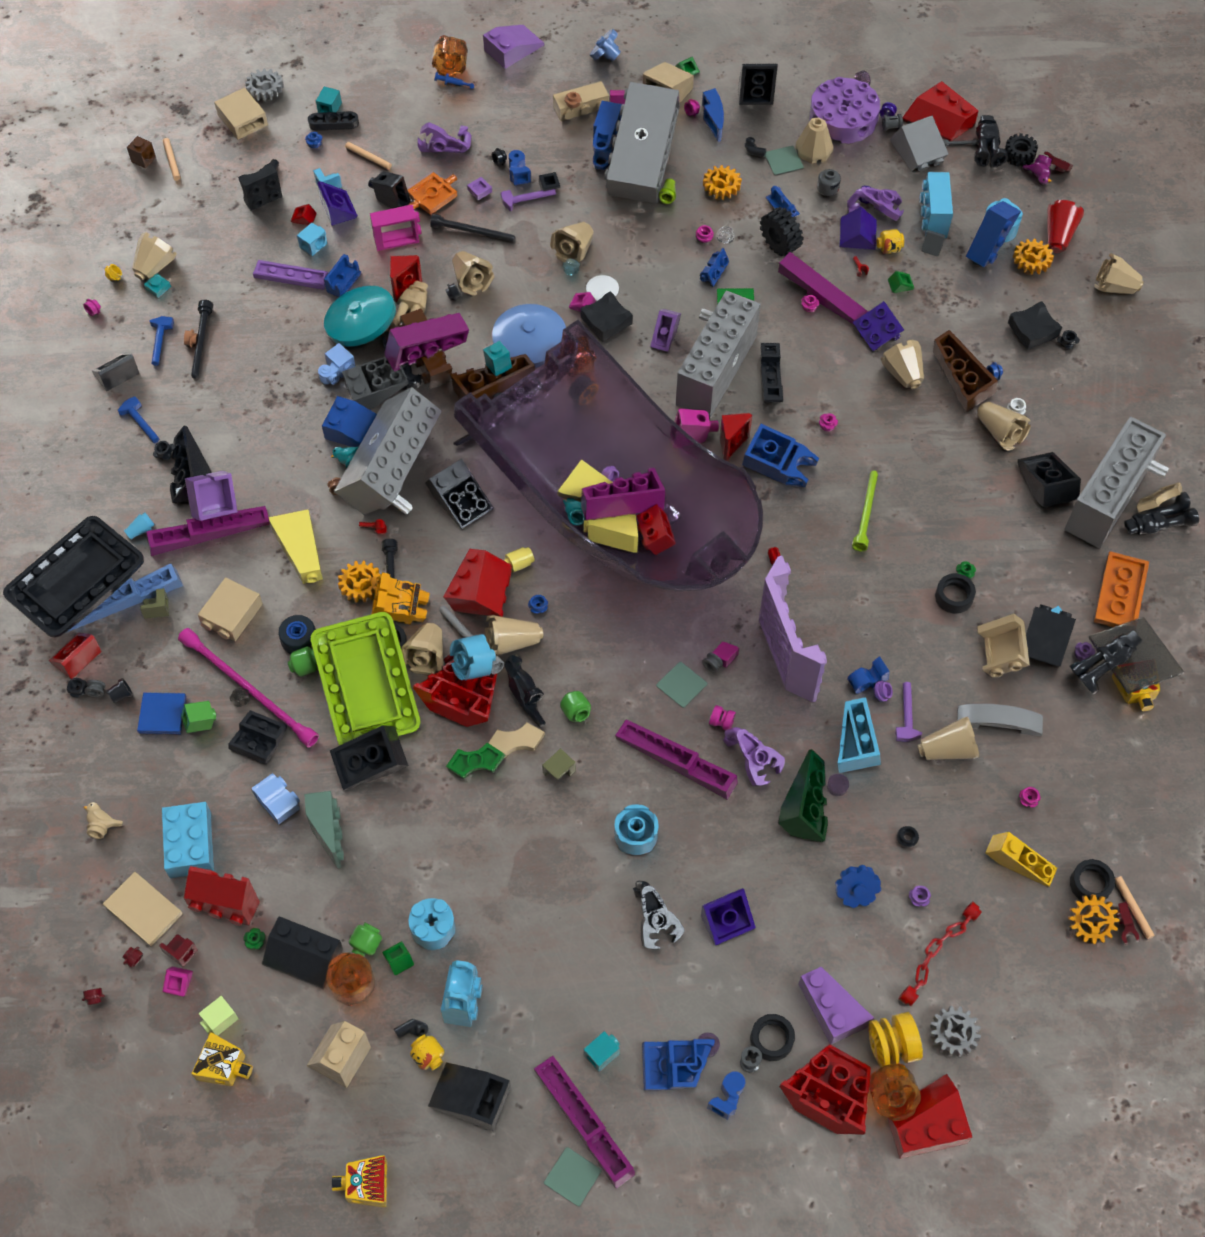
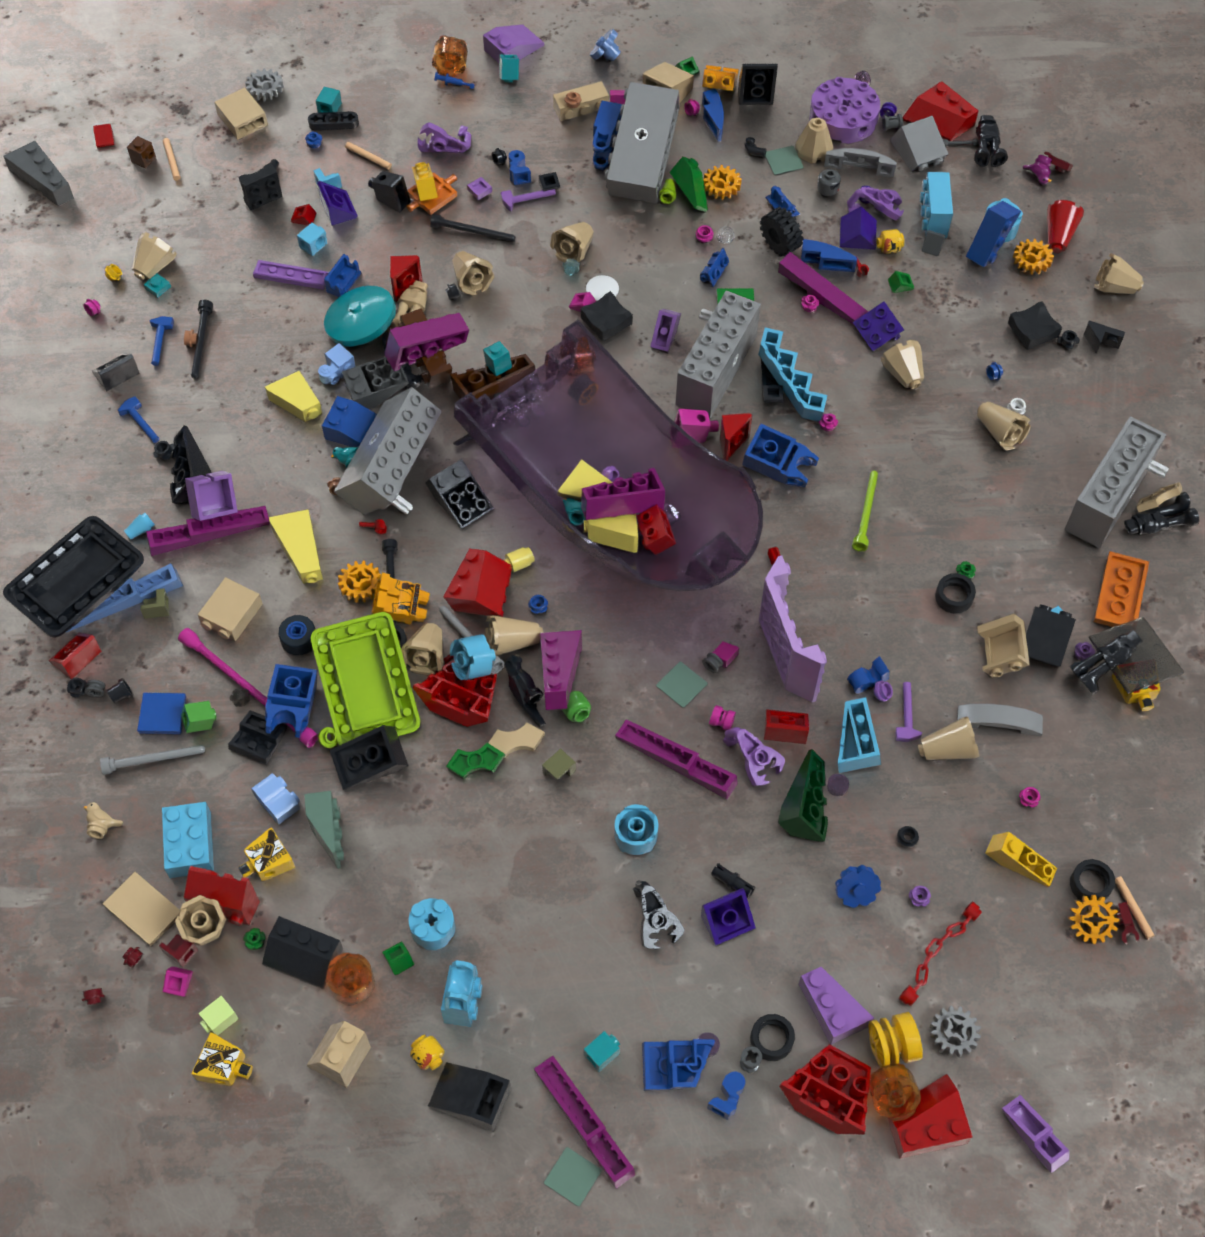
bright green head [288,646,318,677] -> none
torso [332,1155,387,1207] -> none
bright green head [349,922,382,958] -> none
dark pink window [370,204,422,251] -> none
black arm [394,1019,429,1039] -> none
medium blue dish [492,304,567,368] -> none
reddish brown wedge [933,330,998,413] -> none
black tyre [1005,133,1038,167] -> none
black slope [1017,452,1081,507] -> none
none -> dark grey wedge [3,141,74,206]
none -> red slope [93,124,115,148]
none -> light grey piece [100,745,205,775]
none -> tan cone [175,895,226,946]
none -> torso [238,827,295,881]
none -> light yellow slope [265,371,322,422]
none -> blue brick [265,664,318,738]
none -> lime plate [318,727,338,748]
none -> yellow slope [412,162,438,201]
none -> teal brick [499,54,519,82]
none -> magenta wedge [540,630,582,710]
none -> green slope [669,156,708,212]
none -> light orange hips [702,65,739,91]
none -> black pin [711,863,756,899]
none -> medium azure brick [758,327,827,422]
none -> red slope [764,709,809,744]
none -> blue slope [801,239,857,272]
none -> light grey slope [824,148,897,177]
none -> medium lavender slope [1002,1095,1069,1173]
none -> black slope [1084,320,1125,353]

